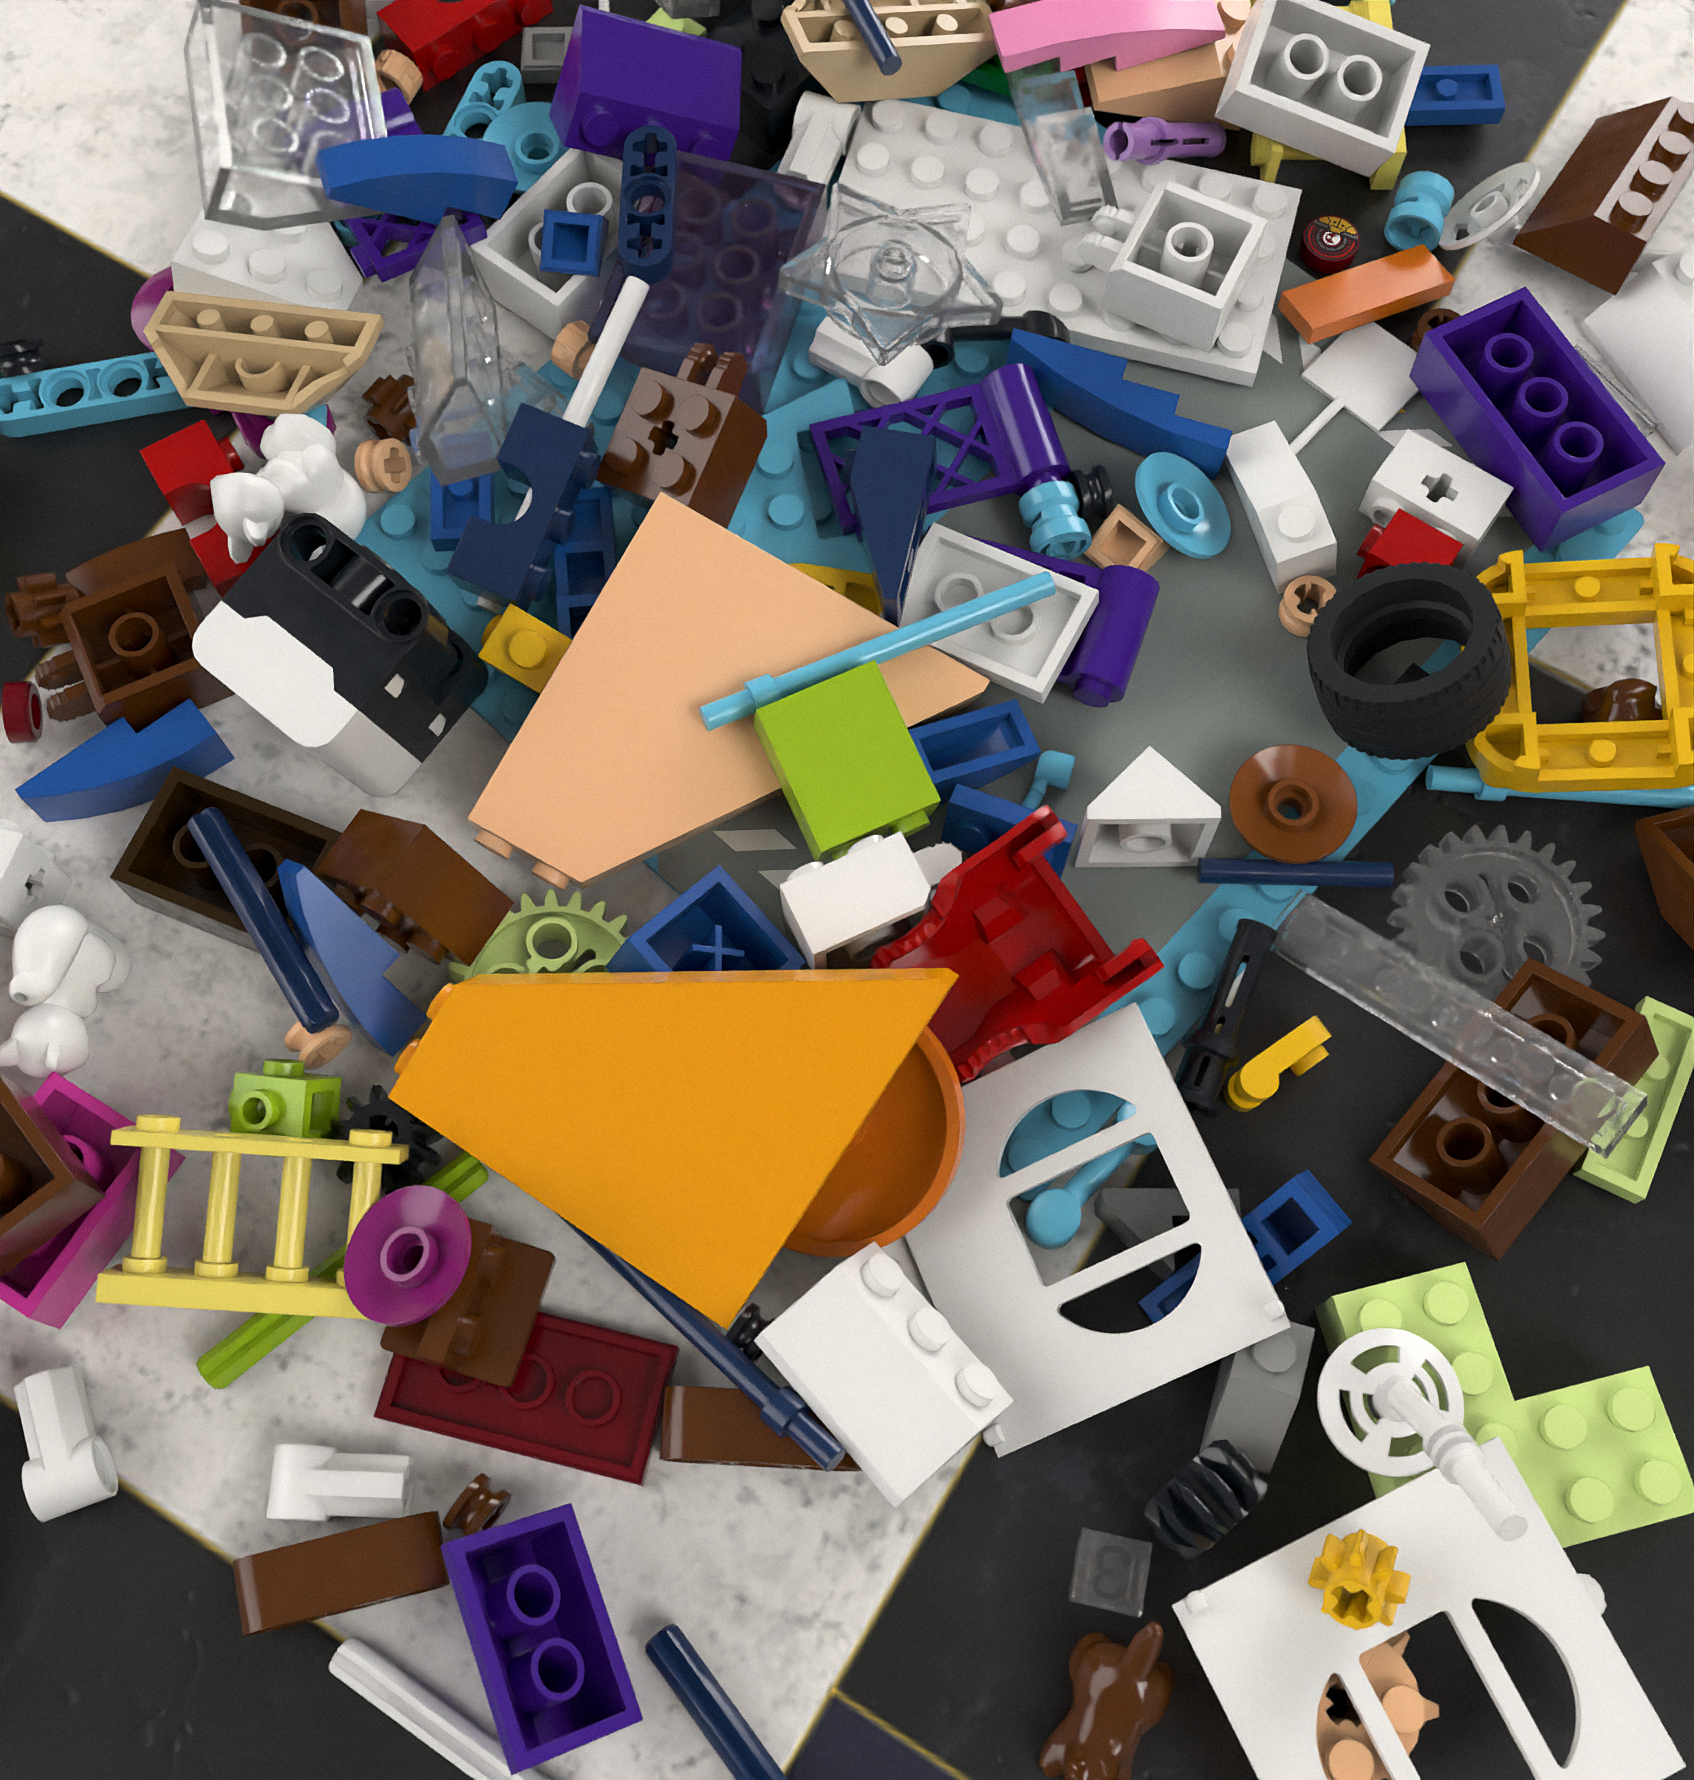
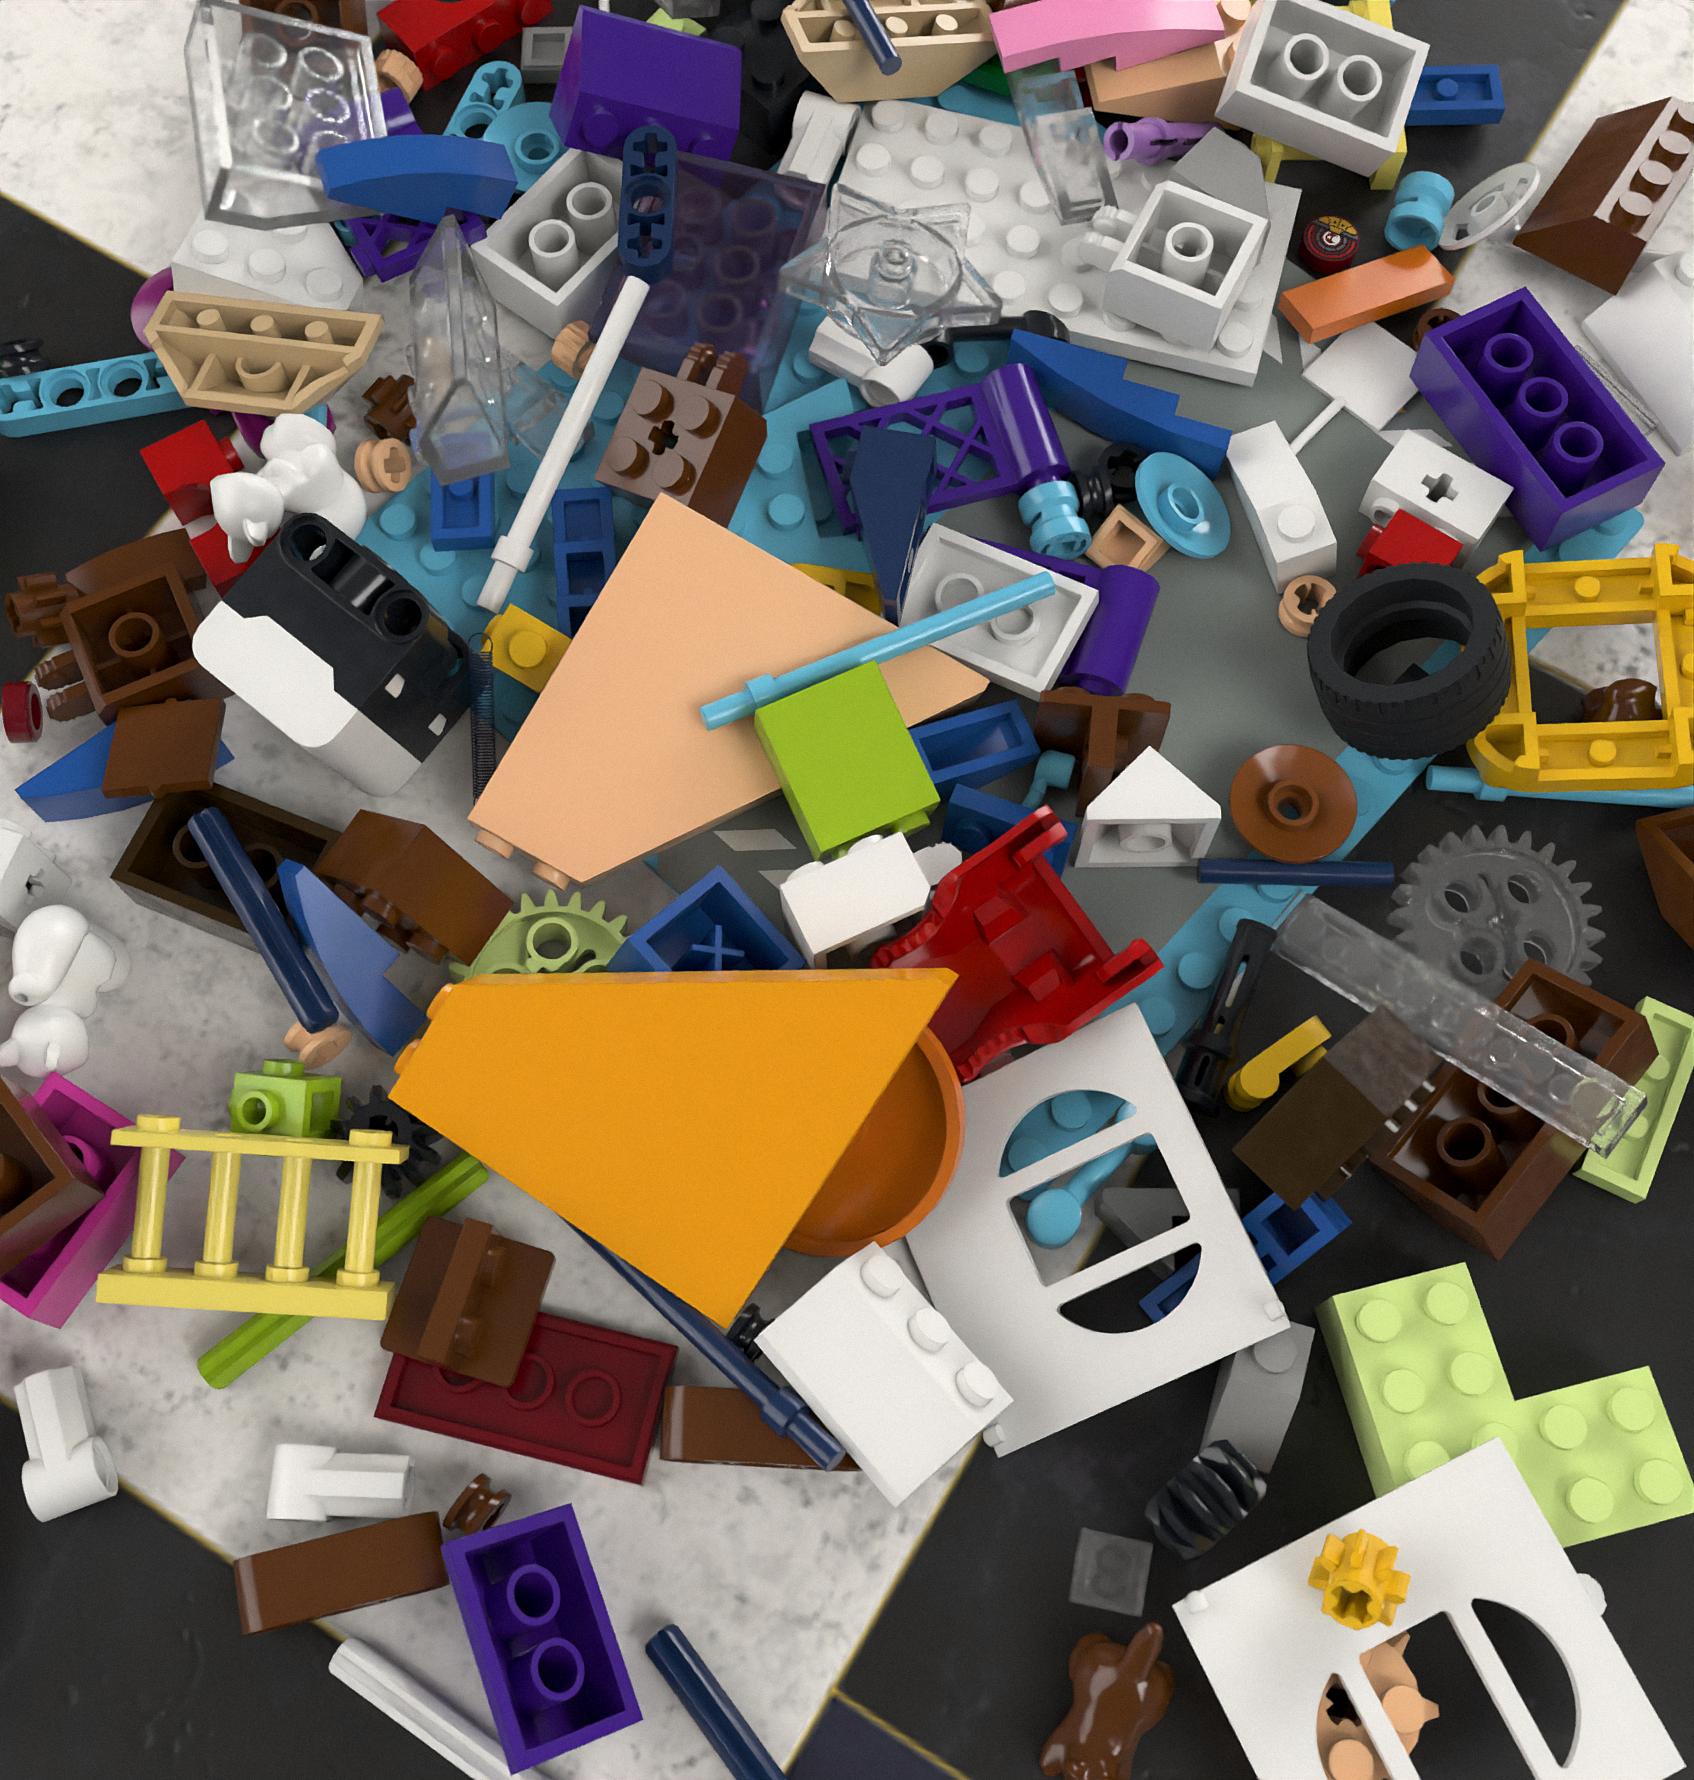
magenta dish [344,1185,472,1327] -> none
dark blue arch [446,402,601,612] -> none
blue slope [540,209,609,277] -> none
white dish [1317,1328,1528,1542] -> none
none -> reddish brown piece [101,697,226,799]
none -> dark blue piece [468,633,497,806]
none -> reddish brown bracket [1033,687,1171,818]
none -> black bush [1098,442,1149,503]
none -> light grey slope [1169,126,1271,269]
none -> dark brown brick [1232,1003,1444,1212]

